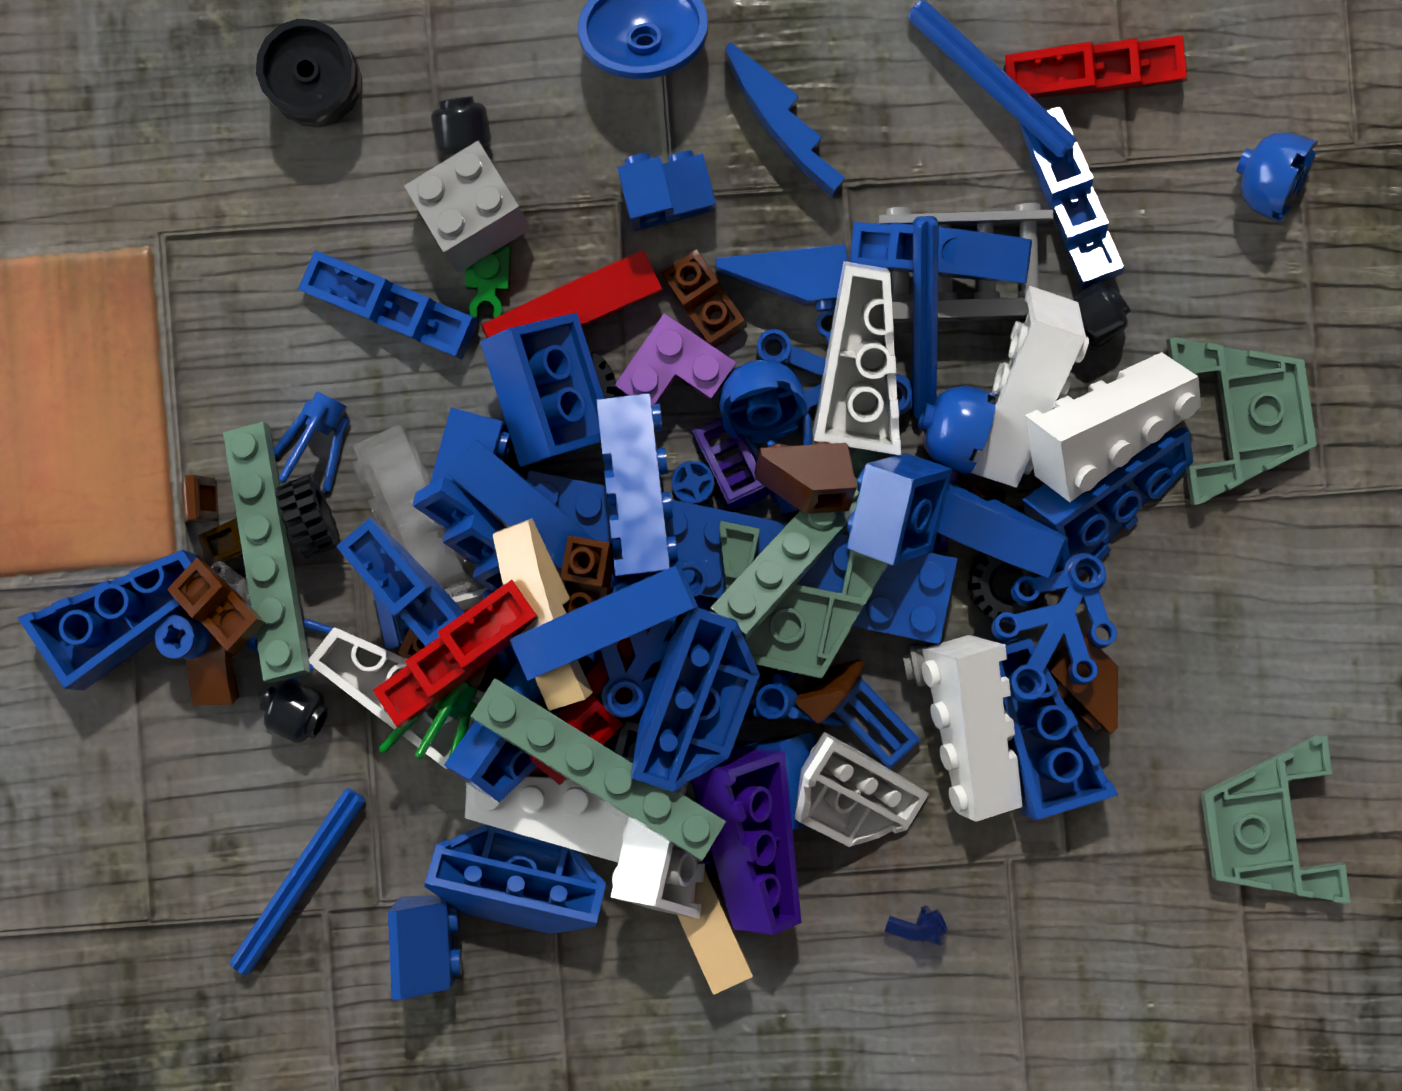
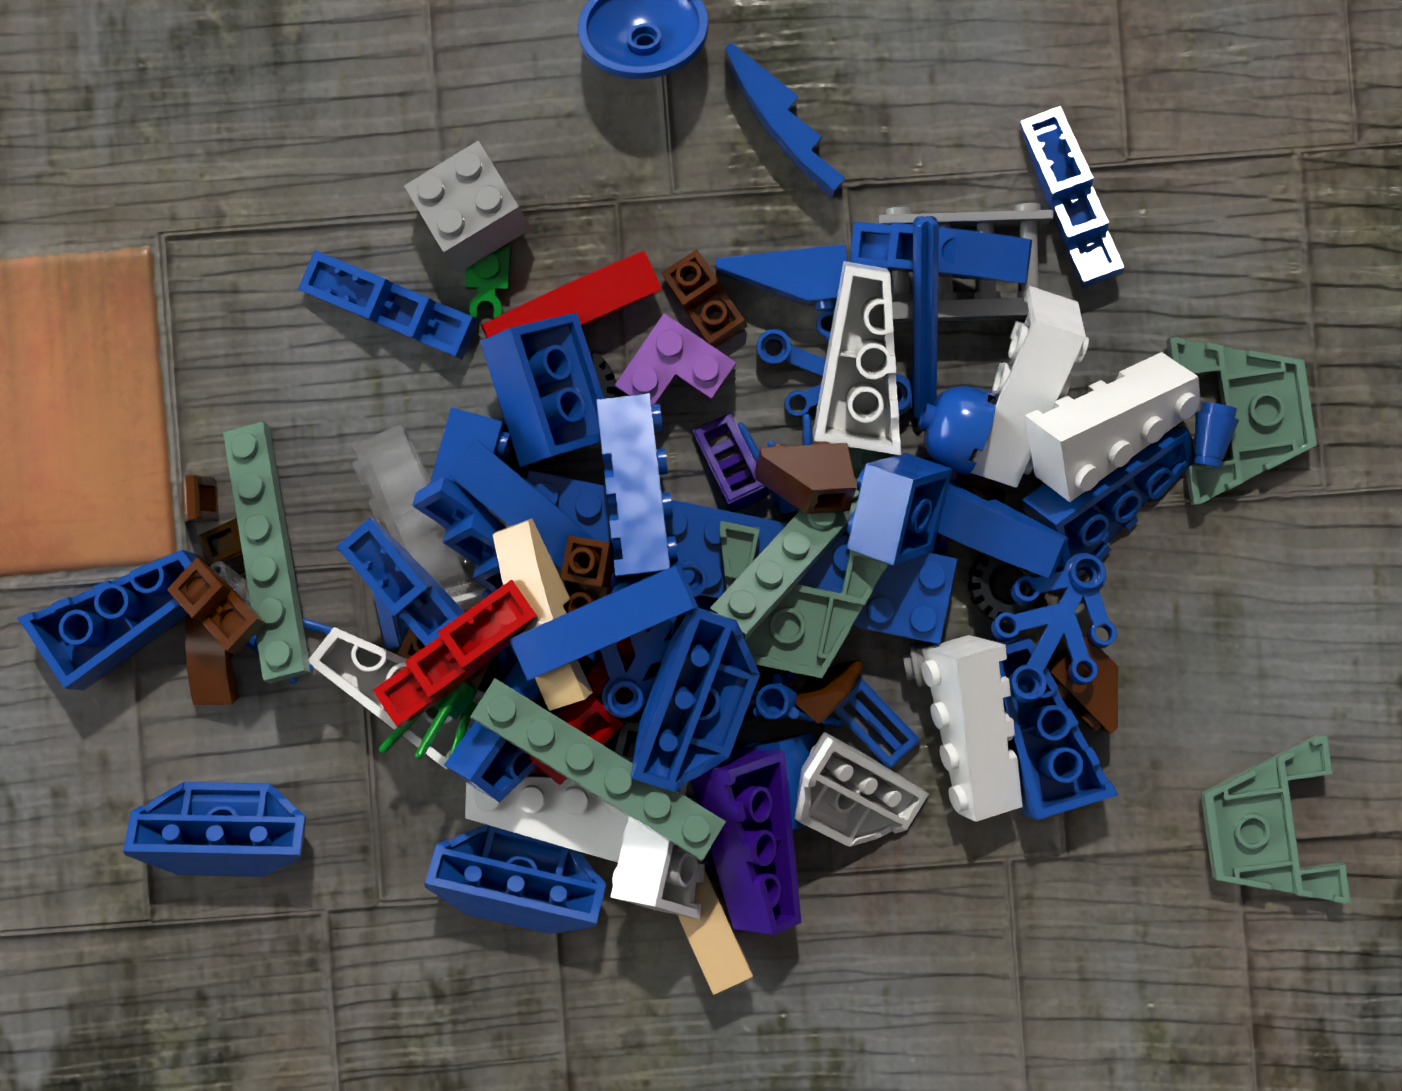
blue wheel [154,615,211,659] -> none
blue axle [230,788,365,975] -> none
black wheel [256,19,362,127] -> none
black head [260,679,329,743] -> none
blue plant [274,391,350,493] -> none
black tyre [276,474,340,559] -> none
blue slope [388,895,462,1000] -> none
black head [431,96,491,155] -> none
blue brick [617,150,716,232] -> none
blue wheel [671,461,714,504] -> none
blue cylinder [719,360,808,443] -> none
clear blue plate [885,905,949,946] -> none
blue axle [908,0,1076,157] -> none
red slope [1005,35,1188,98] -> none
black head [1071,283,1131,348] -> none
blue cylinder [1236,132,1318,223] -> none
none -> blue wedge [123,782,306,877]
none -> blue cone [1194,402,1239,468]

